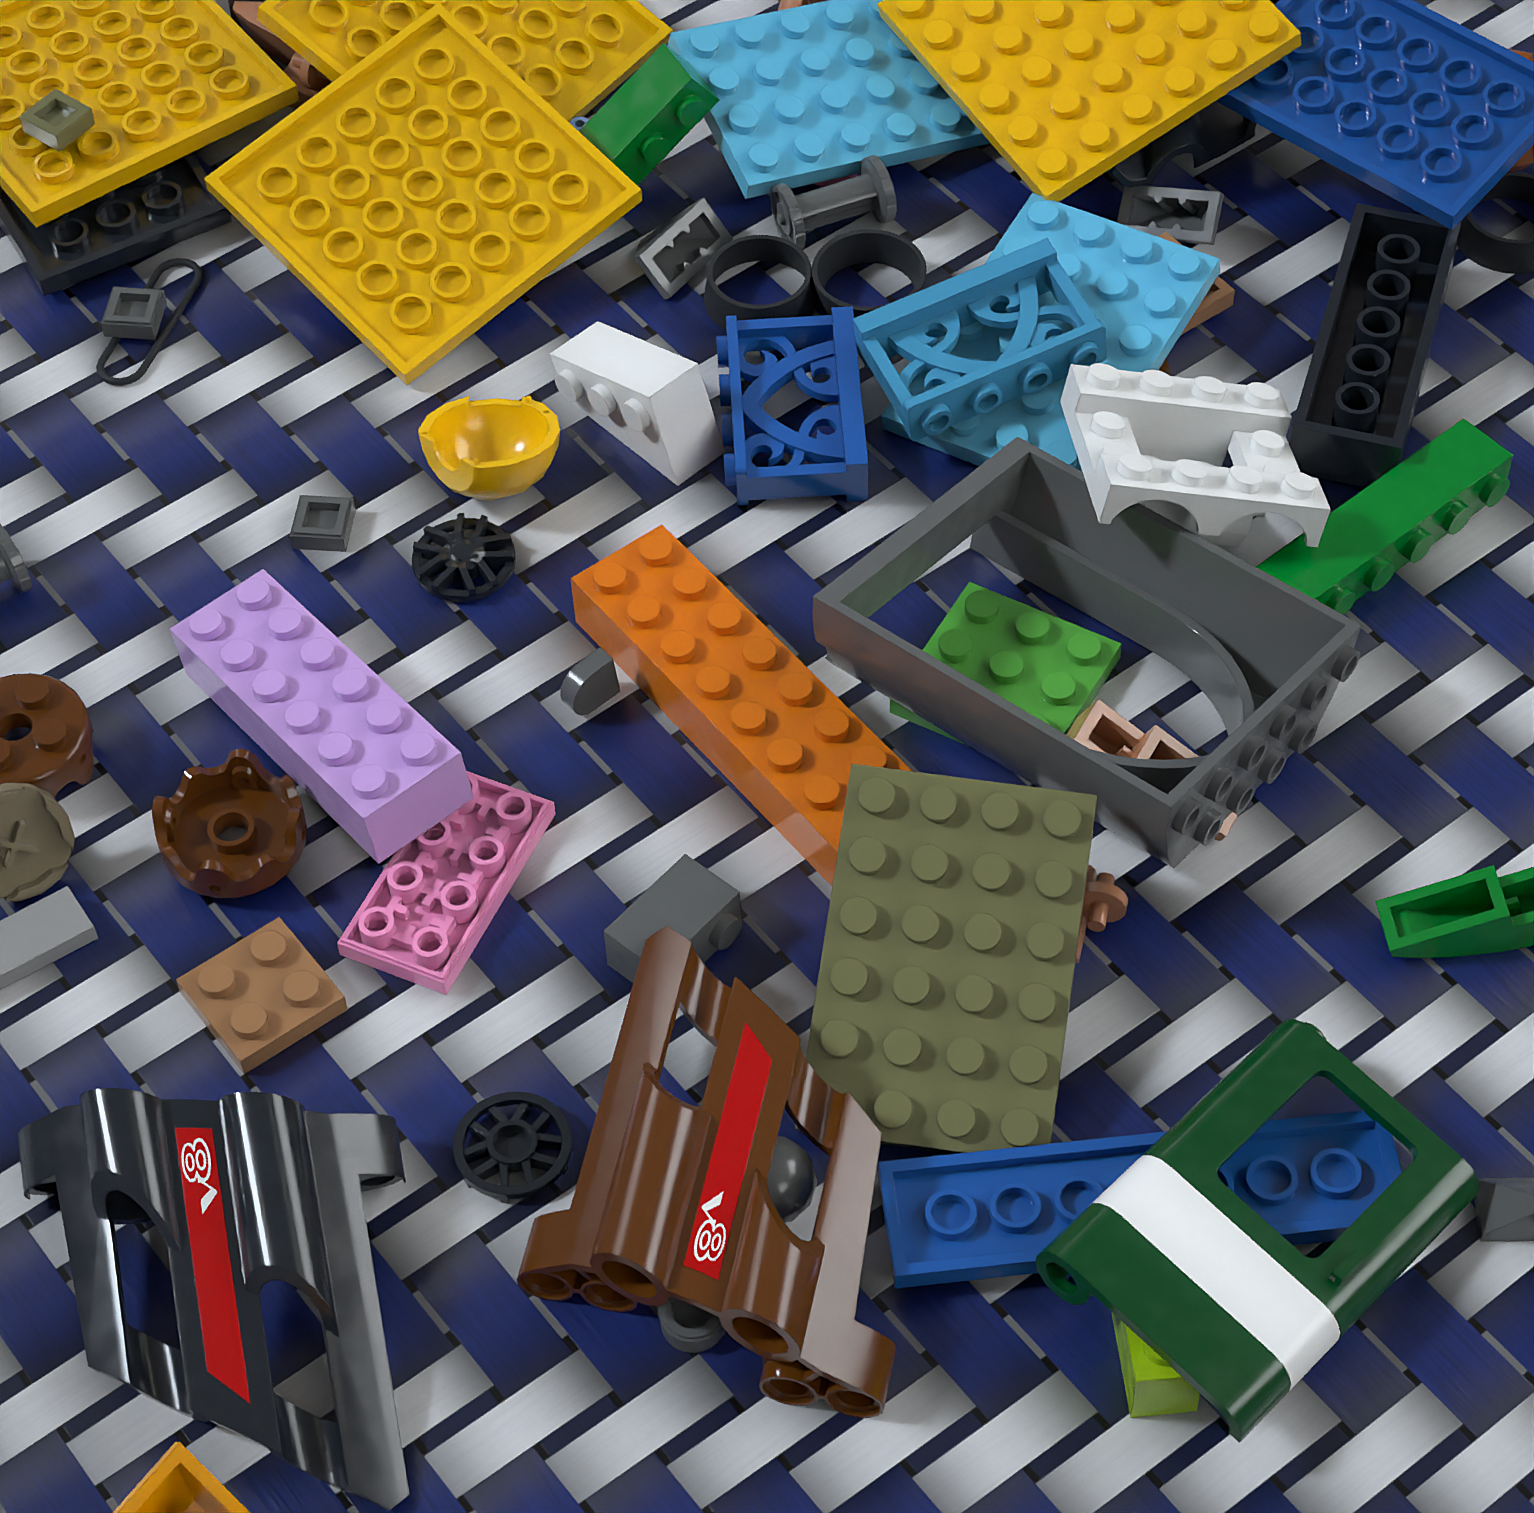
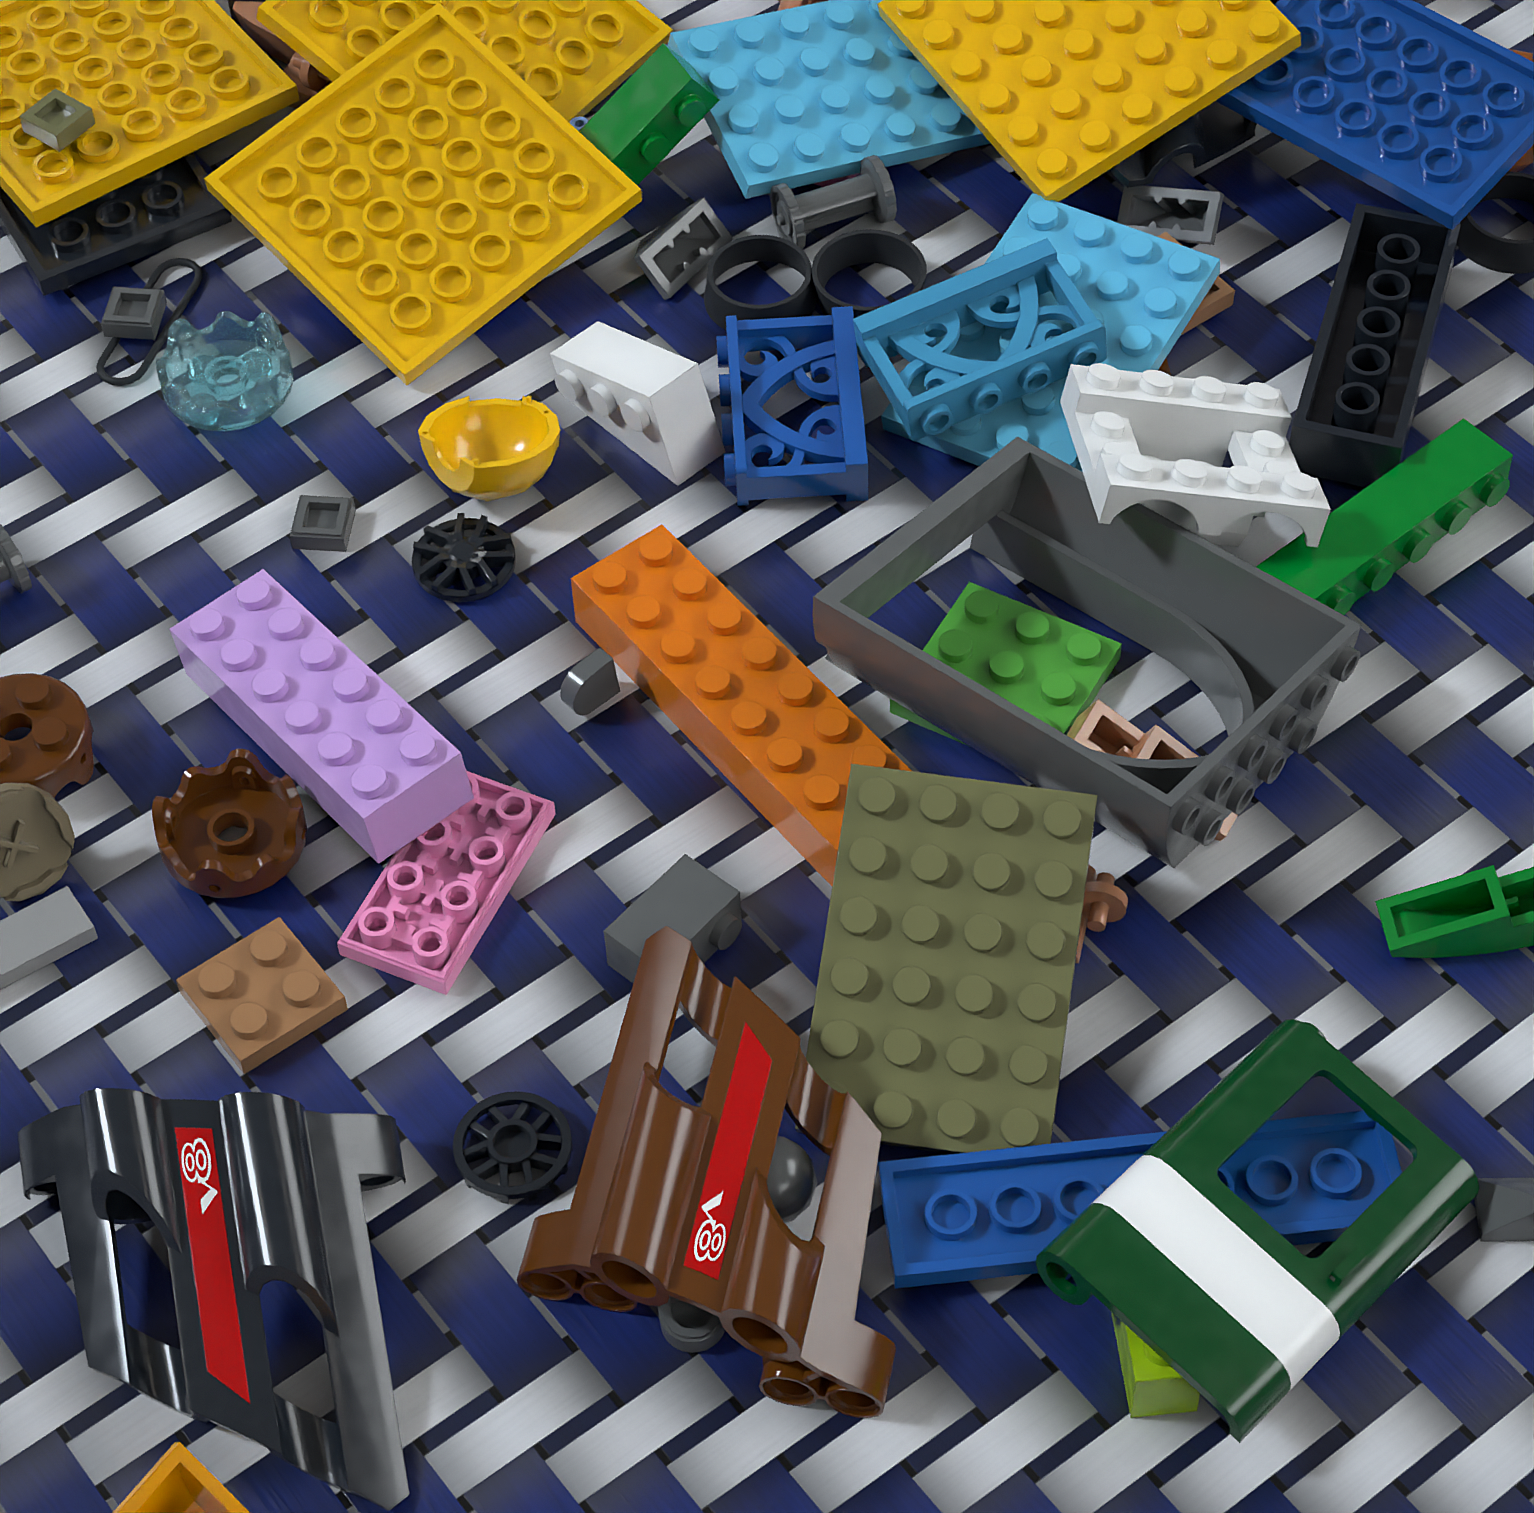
none -> clear light blue plate [156,311,294,431]

